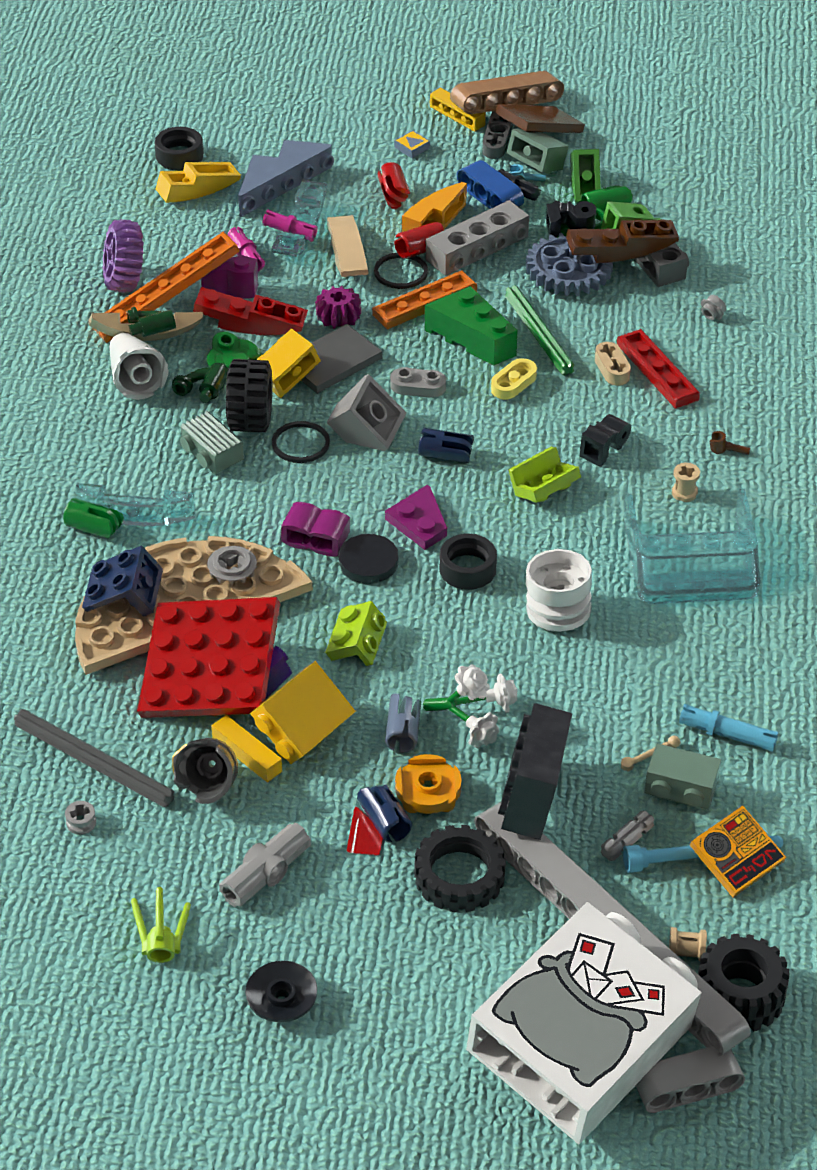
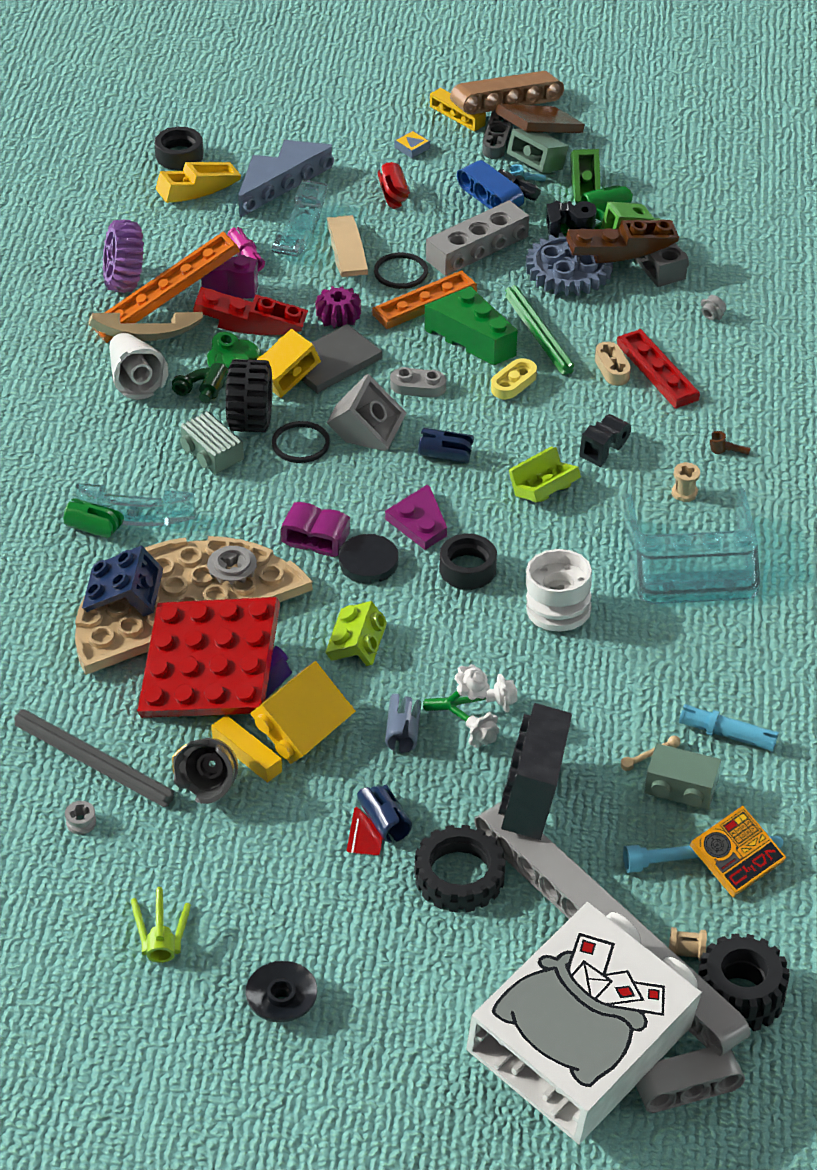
dark green plant [126,307,176,337] -> none
light grey piece [219,822,311,907] -> none
dark pink pin [262,209,318,242] -> none
red arm [394,222,444,259] -> none
light orange plate [395,754,462,814] -> none
light orange slope [402,182,467,232] -> none
light grey axle [601,811,655,861] -> none

